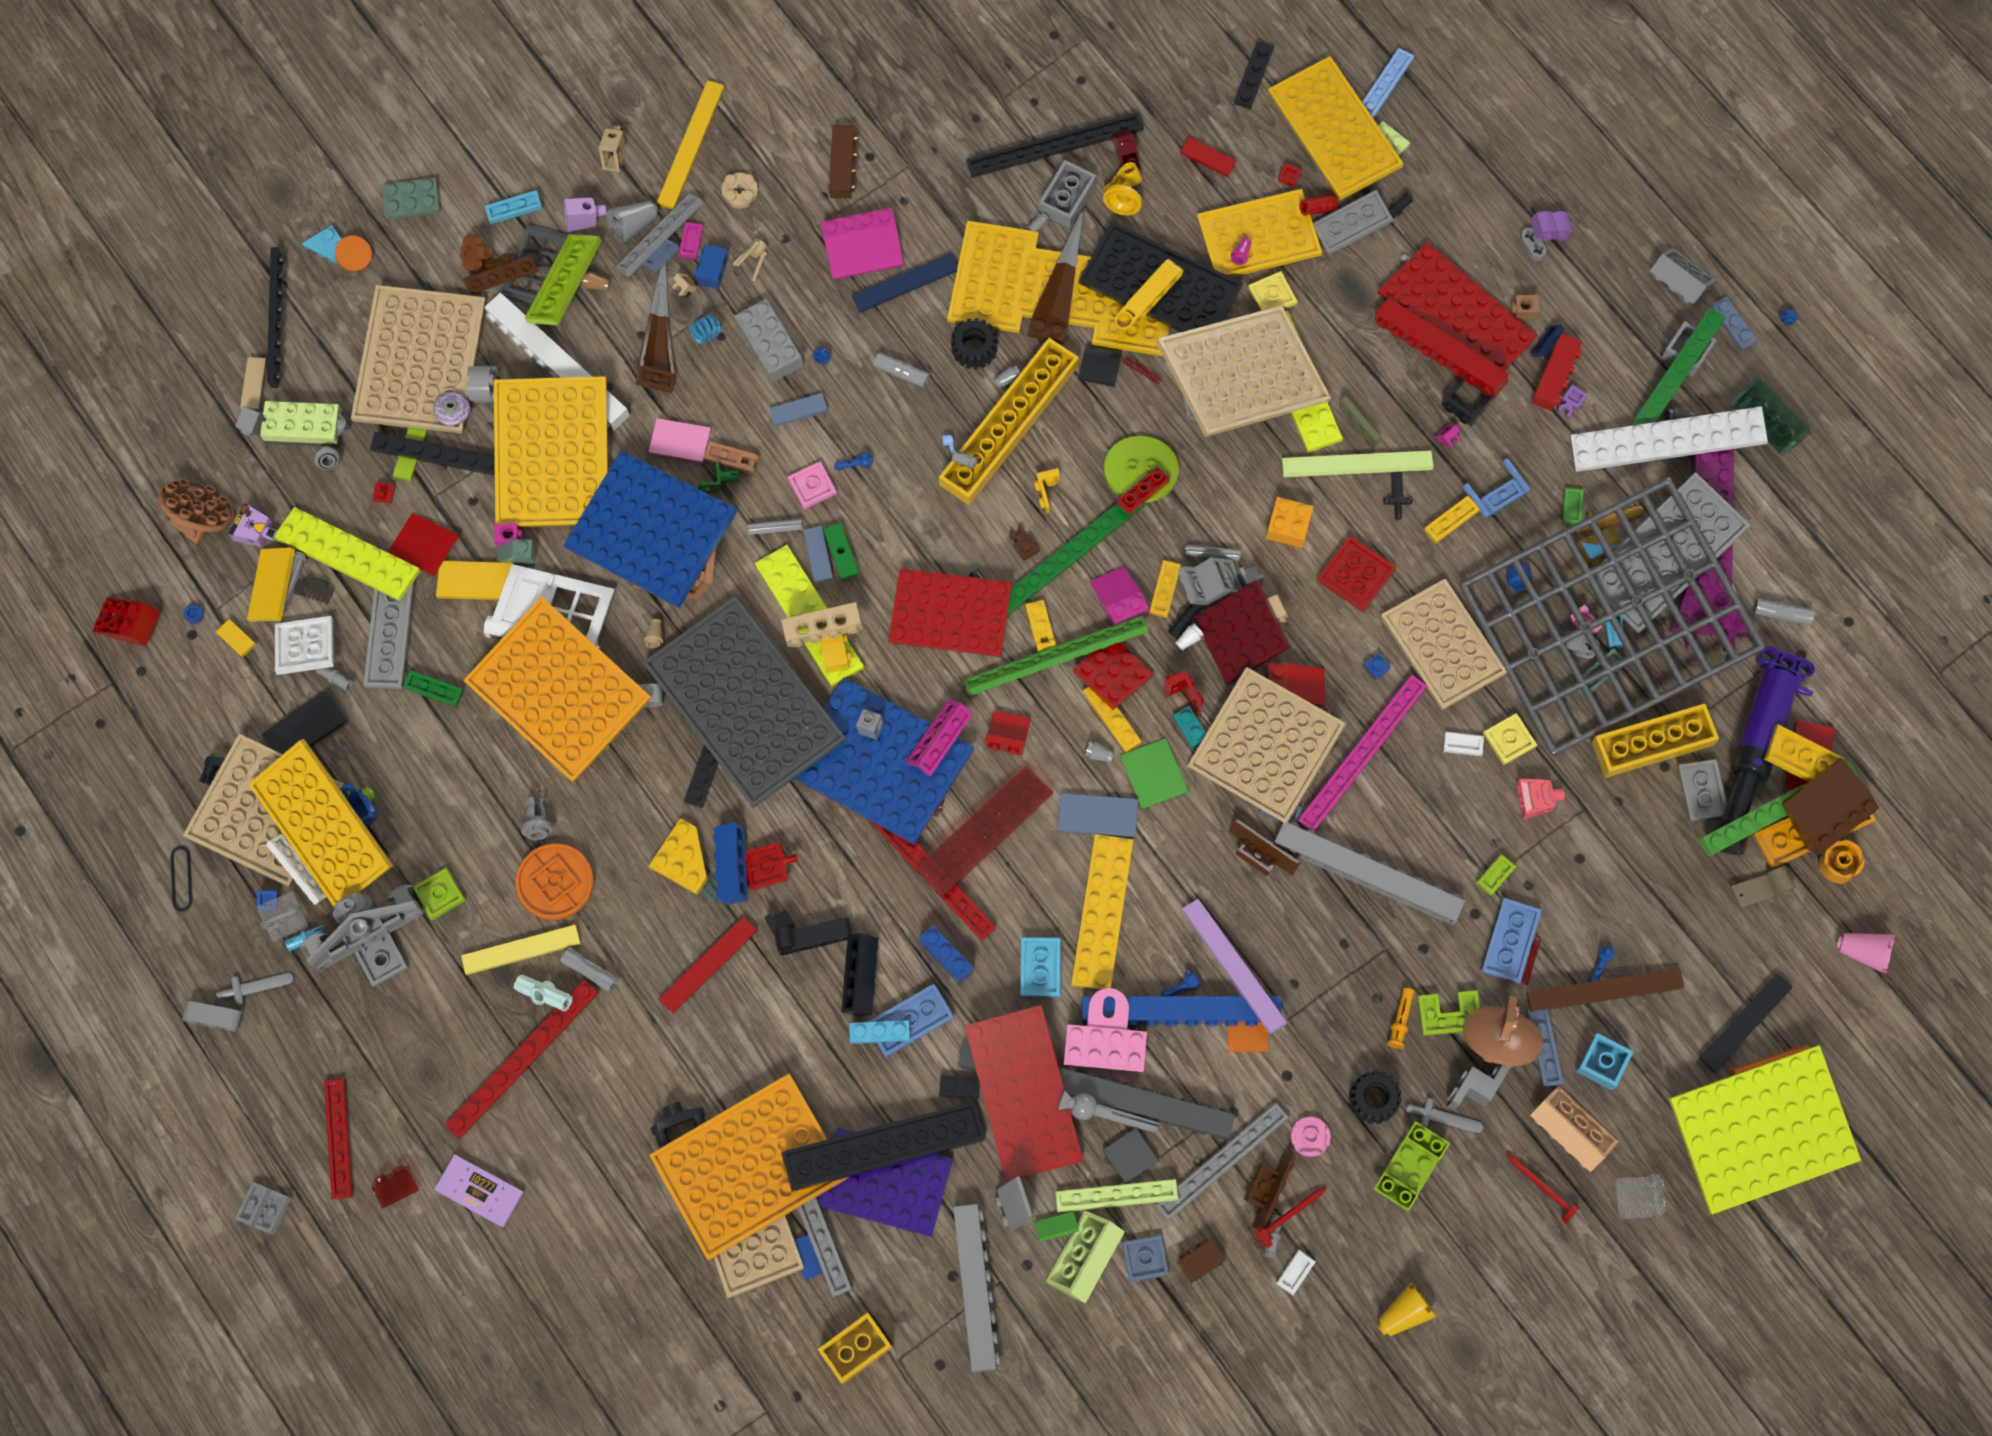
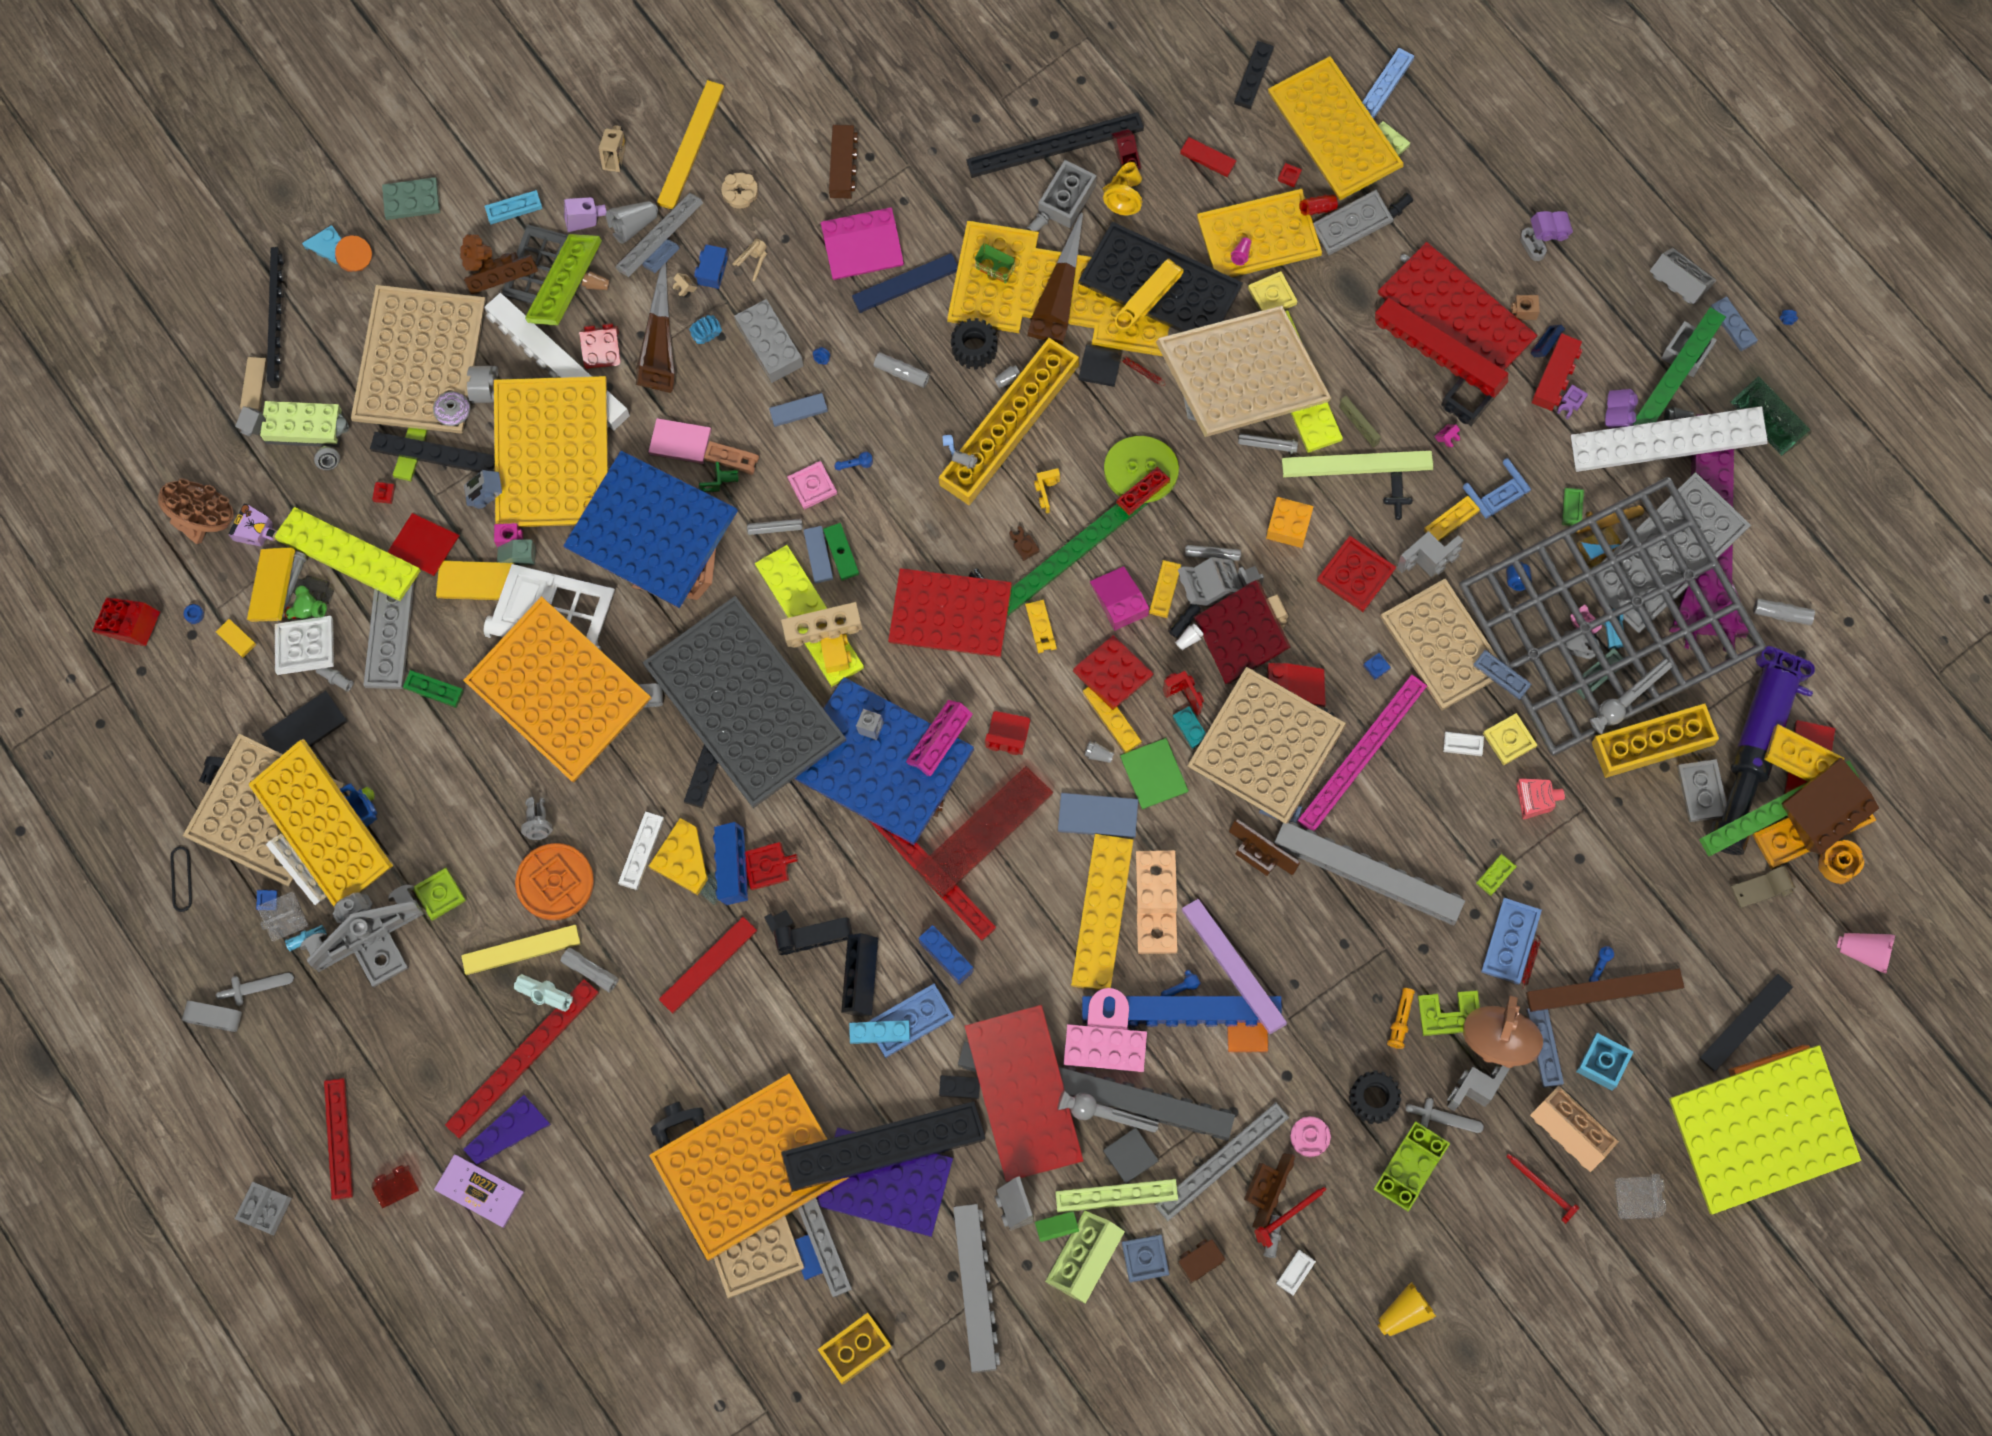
tan cone [644,619,663,648] -> none
dark pink tile [679,222,704,260] -> none
bright green plate [963,616,1149,696] -> none
medium azure plate [1020,937,1061,998] -> none
none -> bright green animal [284,586,327,620]
none -> dark purple wing [463,1095,551,1165]
none -> sand blue brick [464,470,502,509]
none -> bracket [579,324,621,369]
none -> white plate [618,811,664,890]
none -> bright green piece [975,243,1015,283]
none -> light nougat bracket [1136,850,1177,954]
none -> light grey axle [1238,433,1298,454]
none -> light grey bracket [1397,531,1464,577]
none -> sand blue tile [1473,650,1532,700]
none -> light grey piece [1589,658,1672,734]
none -> medium lavender brick [1605,389,1638,429]

